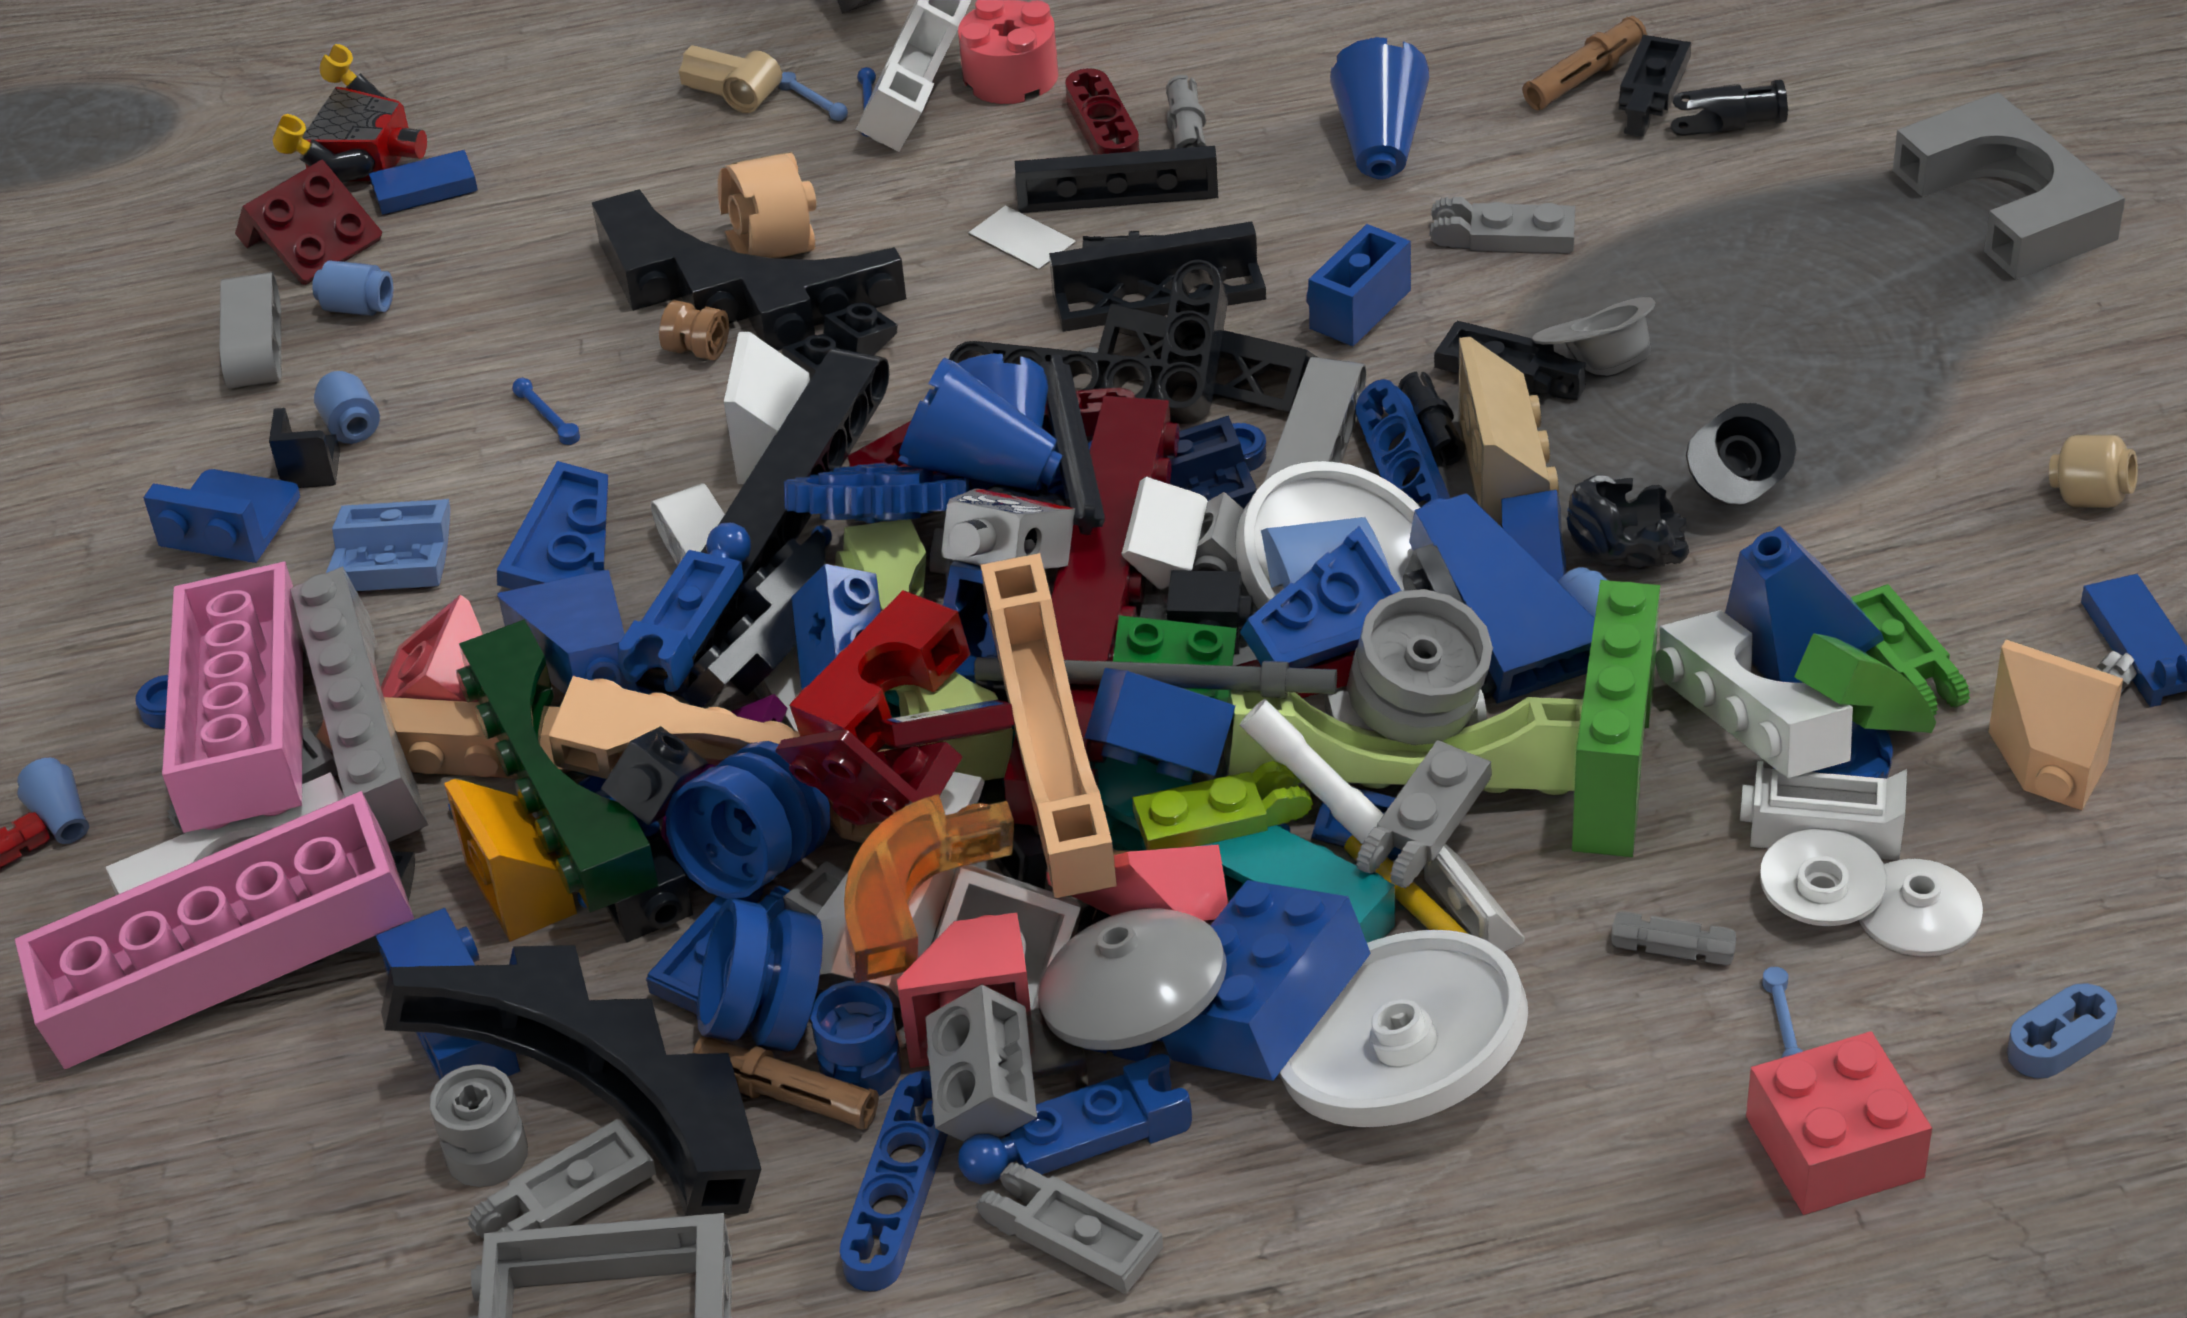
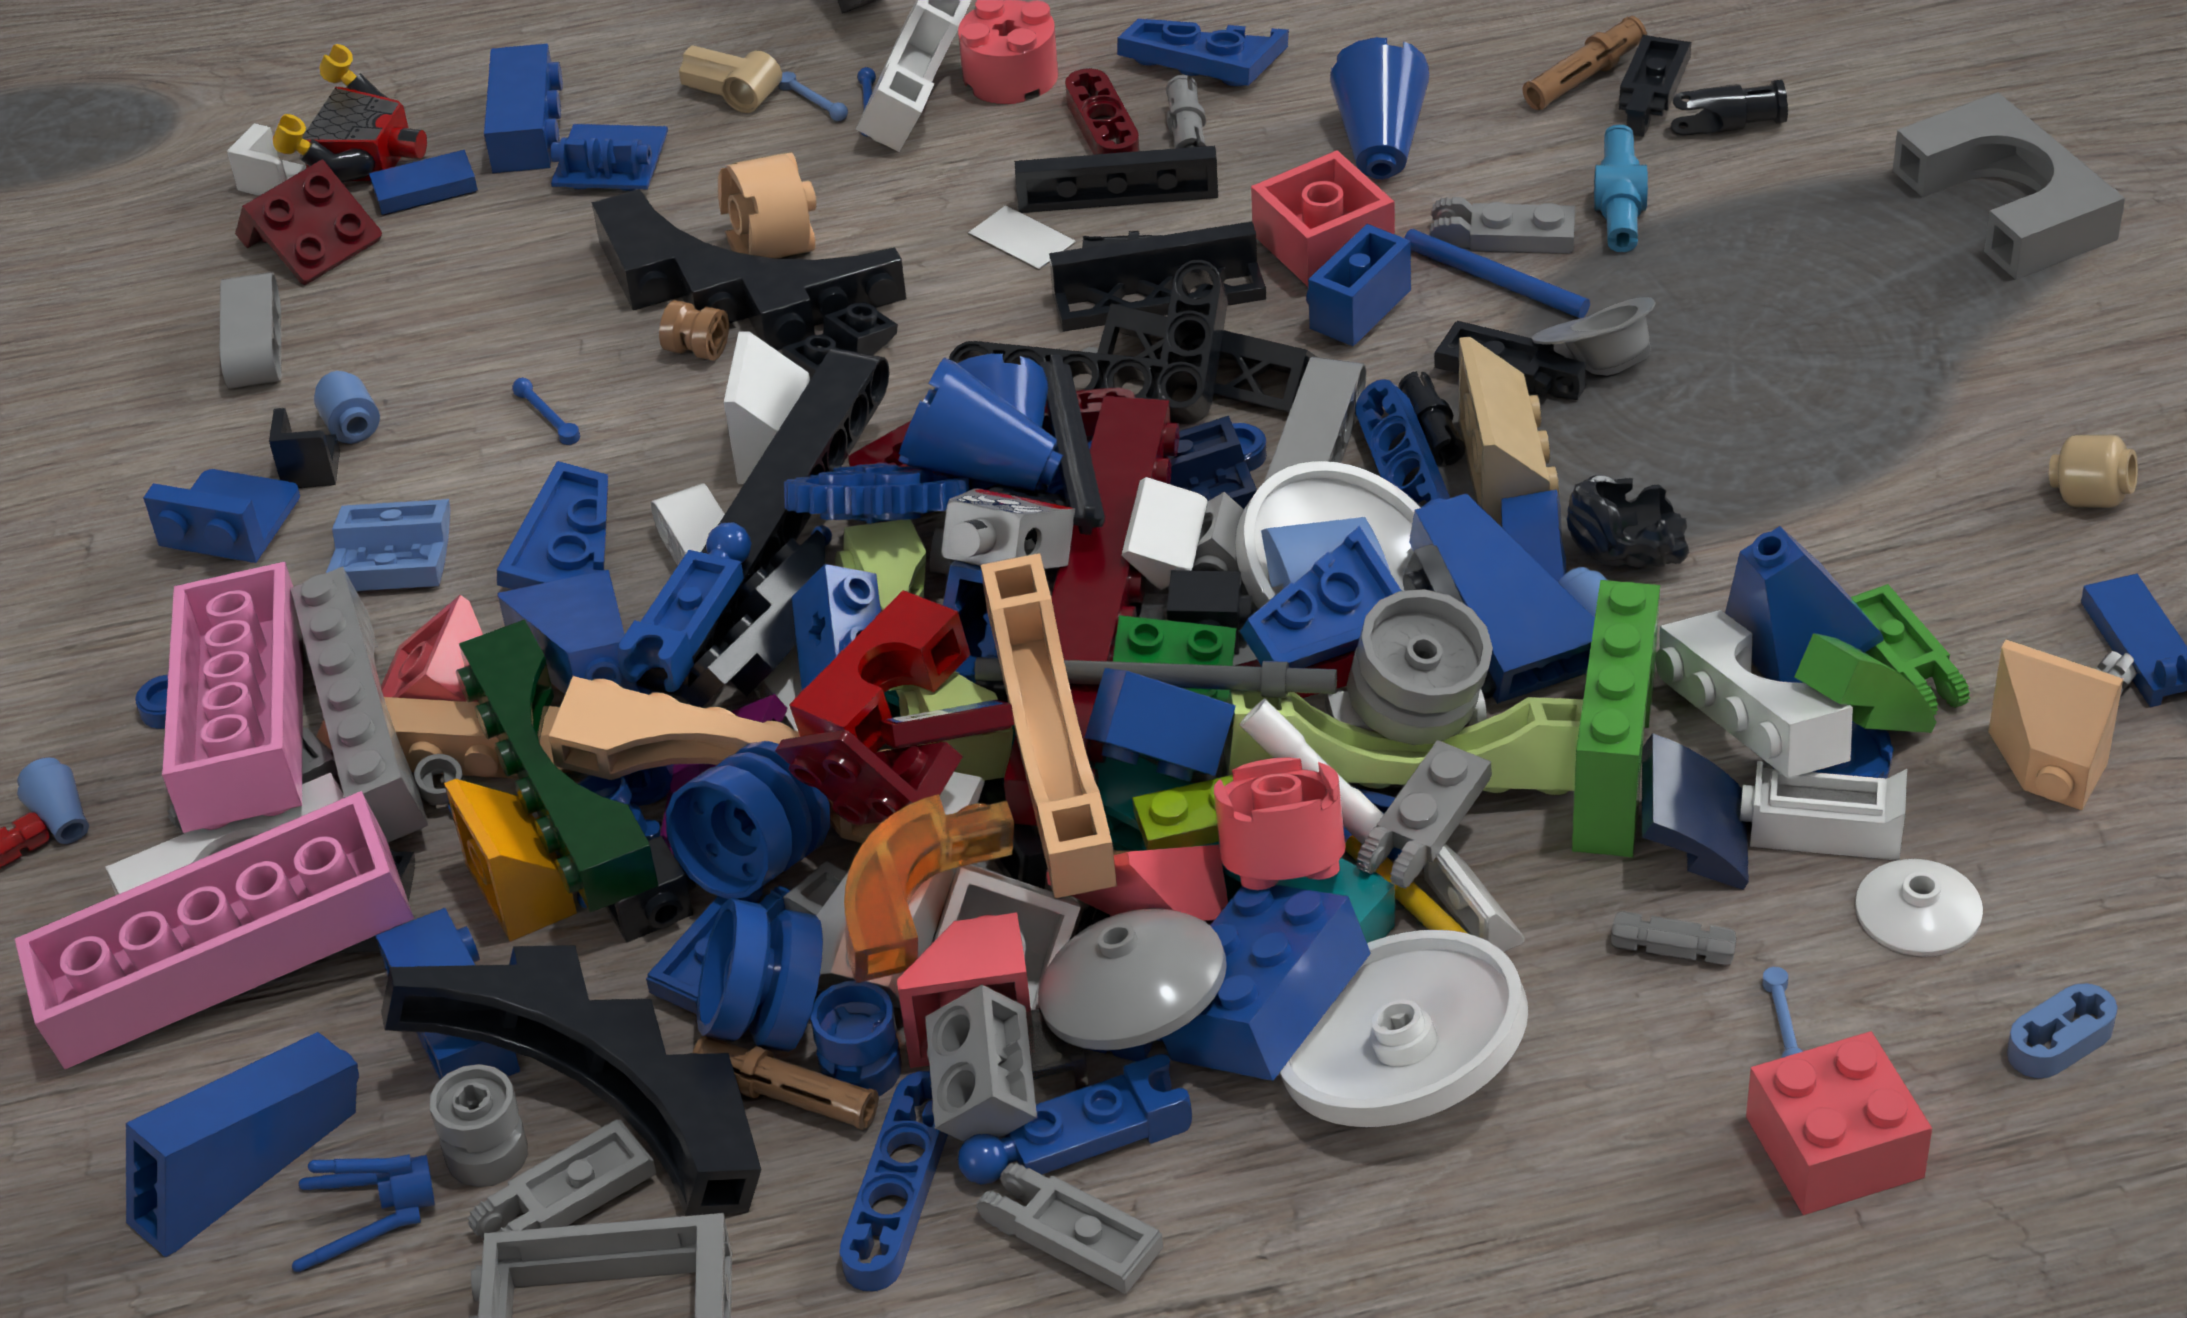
medium blue brick [312,260,393,316] -> none
black brick [601,726,708,825] -> none
black piece [1686,403,1797,505] -> none
white dish [1760,829,1887,926] -> none
none -> blue slope [126,1032,359,1257]
none -> white panel [227,123,306,196]
none -> blue plant [292,1154,435,1272]
none -> light grey hinge [414,754,463,806]
none -> blue brick [484,43,563,173]
none -> blue hinge [551,124,668,191]
none -> blue wing [1117,18,1289,86]
none -> coral brick [1214,757,1345,890]
none -> coral brick [1251,150,1395,287]
none -> blue bar [1405,229,1590,318]
none -> dark azure pin [1594,124,1648,252]
none -> dark blue slope [1642,733,1749,890]

